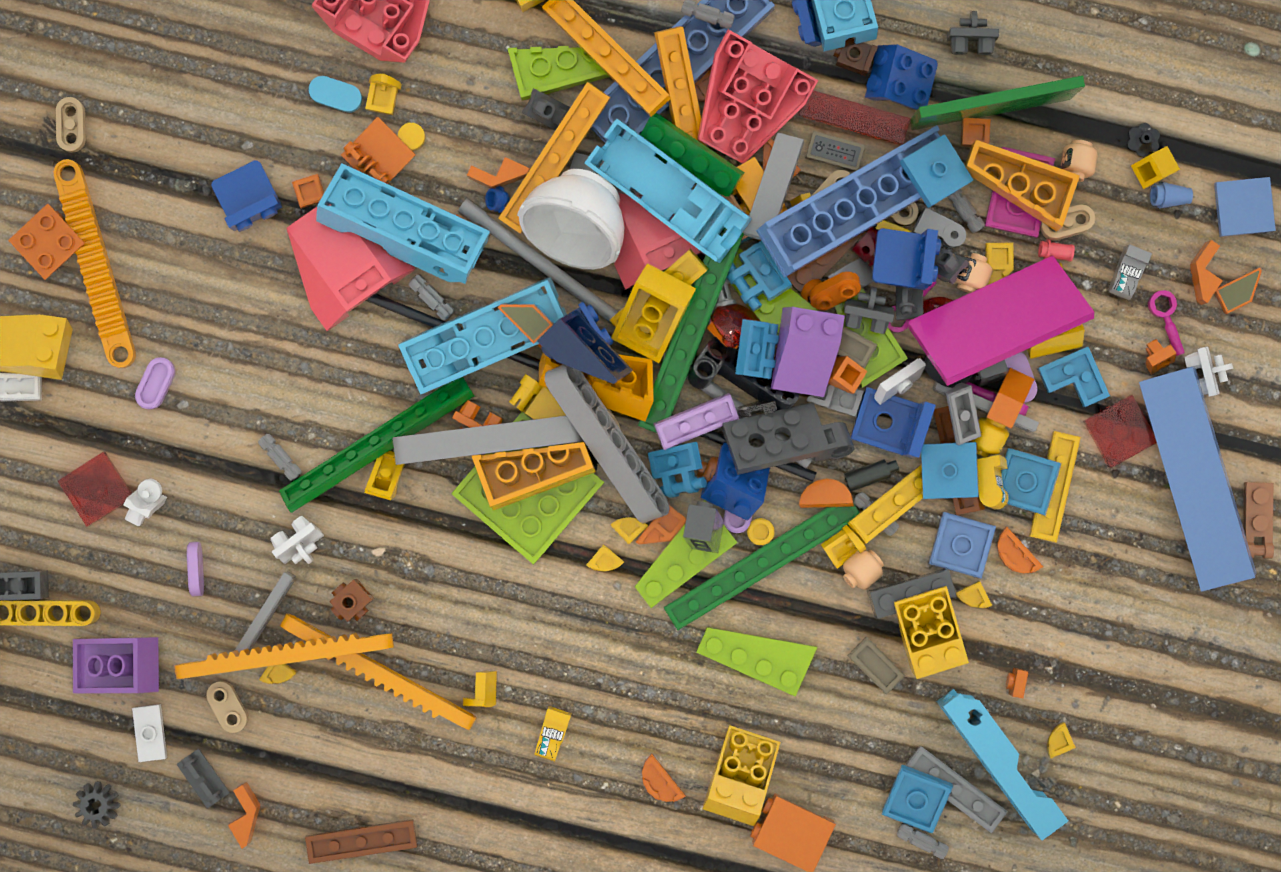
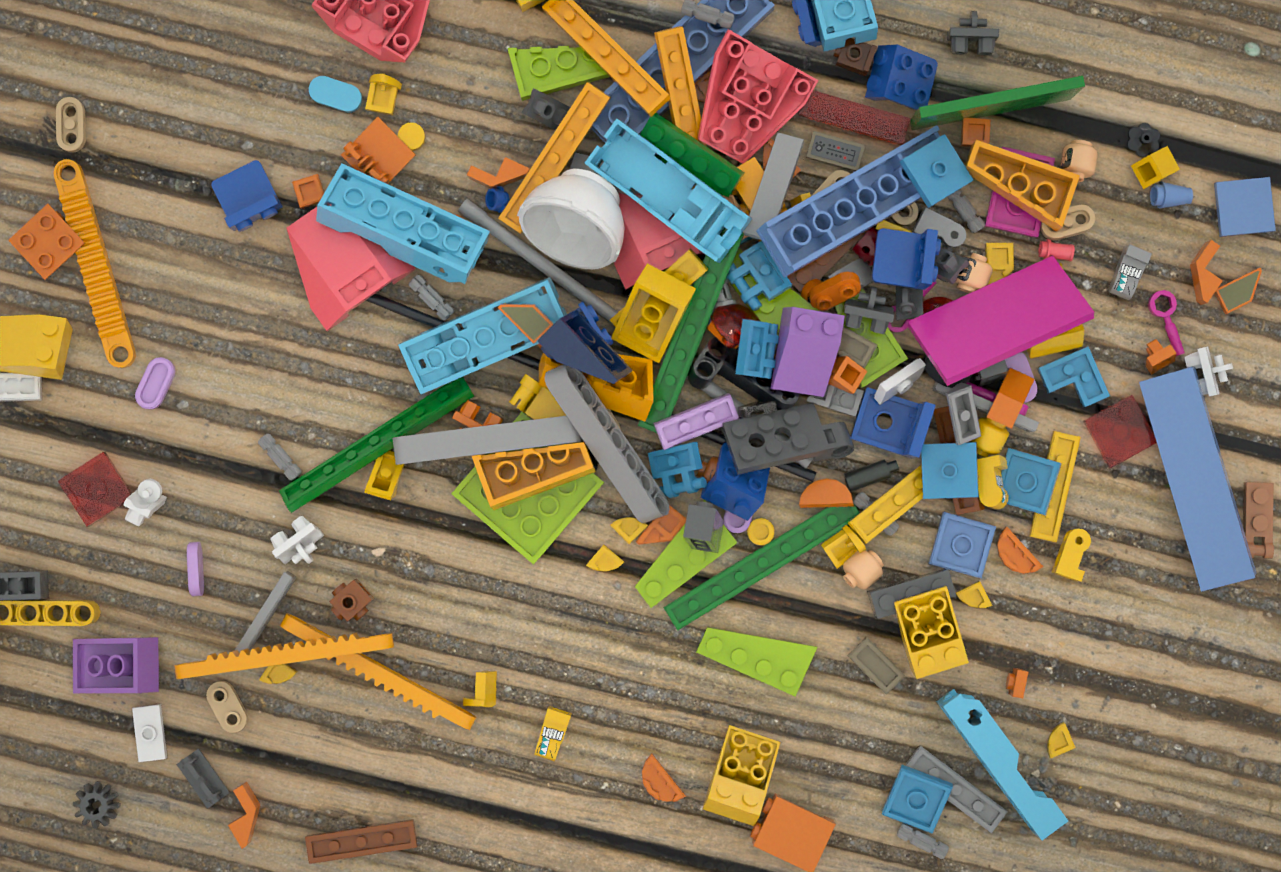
none -> yellow leg [1051,529,1091,582]

